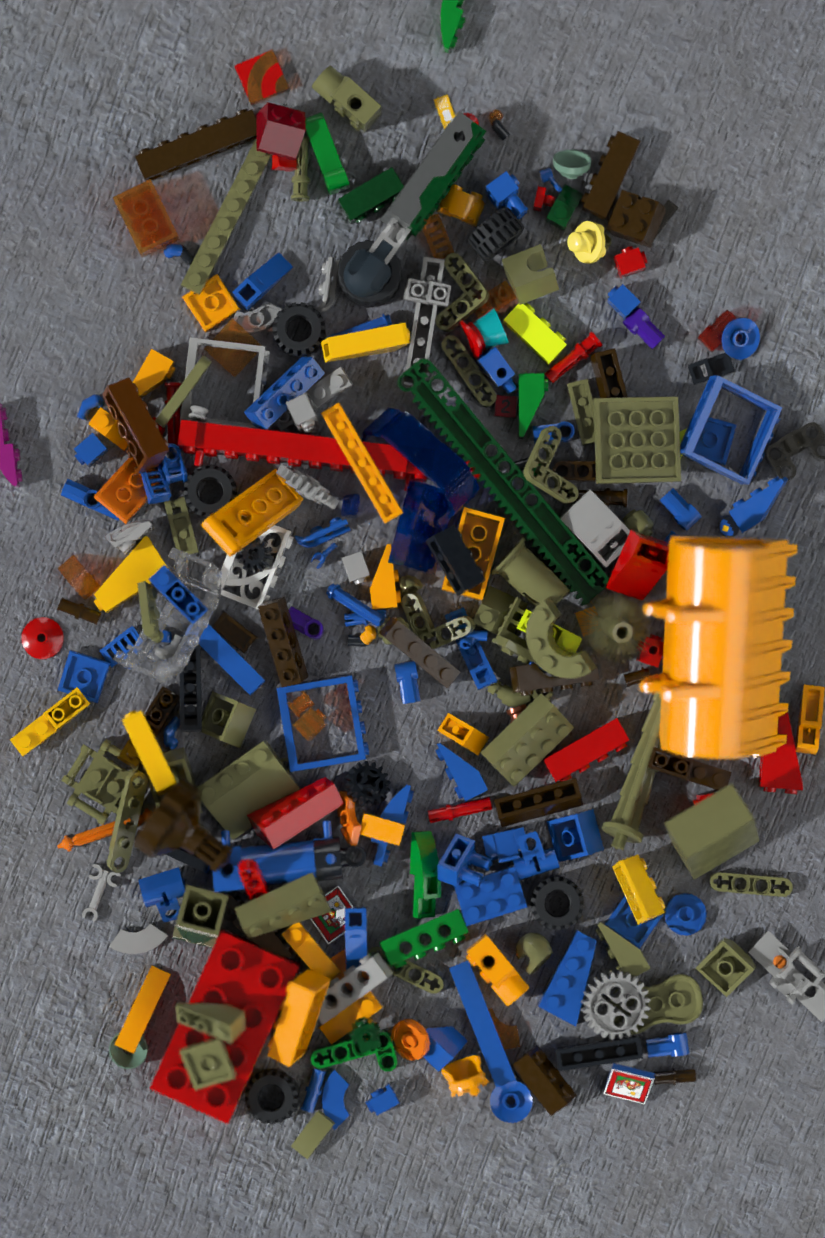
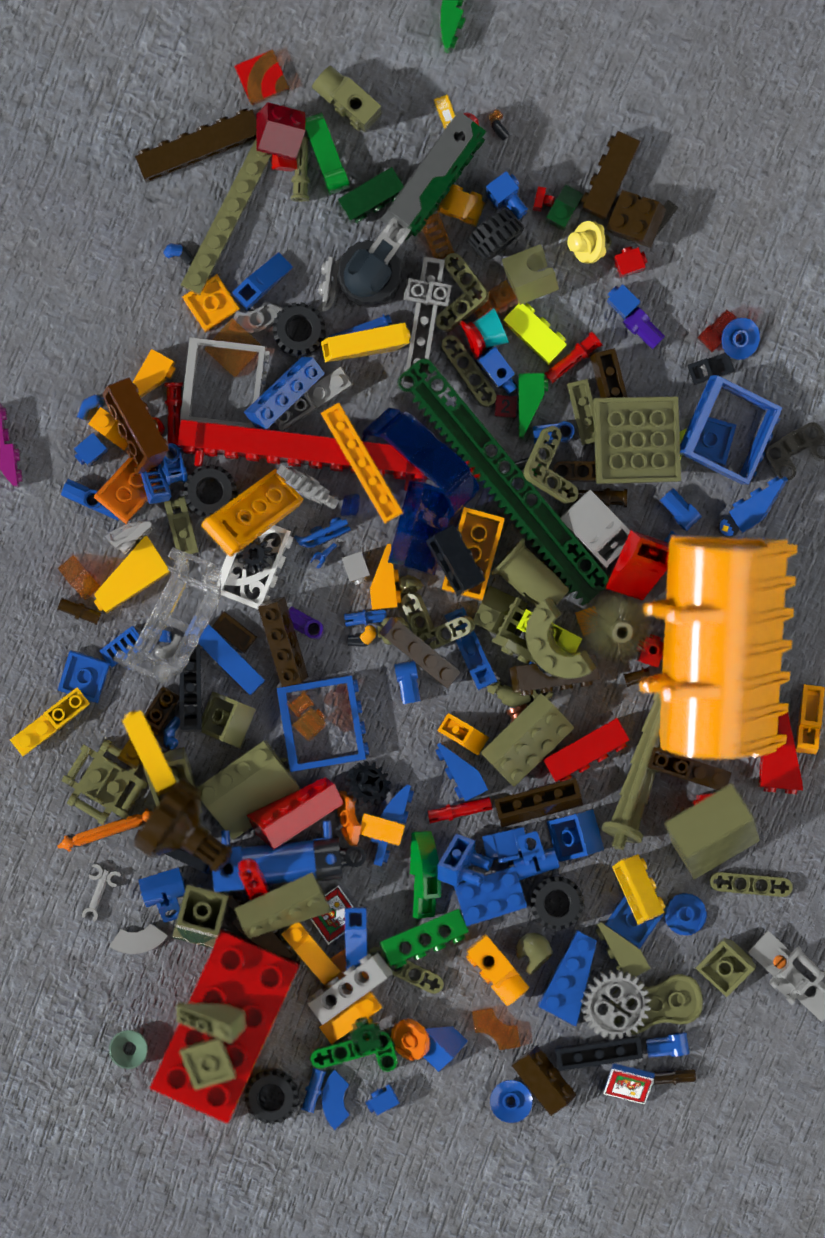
red dish [21,617,64,659] -> none
olive piece [106,770,148,873] -> none
clear orange brick [113,179,180,258] -> none
light orange slope [114,965,171,1054] -> none
olive plate [137,581,164,643] -> none
blue slope [149,565,208,625] -> none
olive beam [155,355,212,428] -> none
light grey bush [188,406,209,422] -> none
light orange brick [268,969,331,1067] -> none
light grey slope [286,394,320,435] -> none
olive slope [291,1110,335,1159] -> none
blue axle [326,584,385,627] -> none
light orange hair [441,1055,489,1097] -> none
blue tile [449,961,516,1088] -> none
blue arm [459,630,488,650] -> none
blue hand [539,168,562,192] -> none
sand green piece [553,150,592,179] -> none
olive head [623,509,654,536] -> none

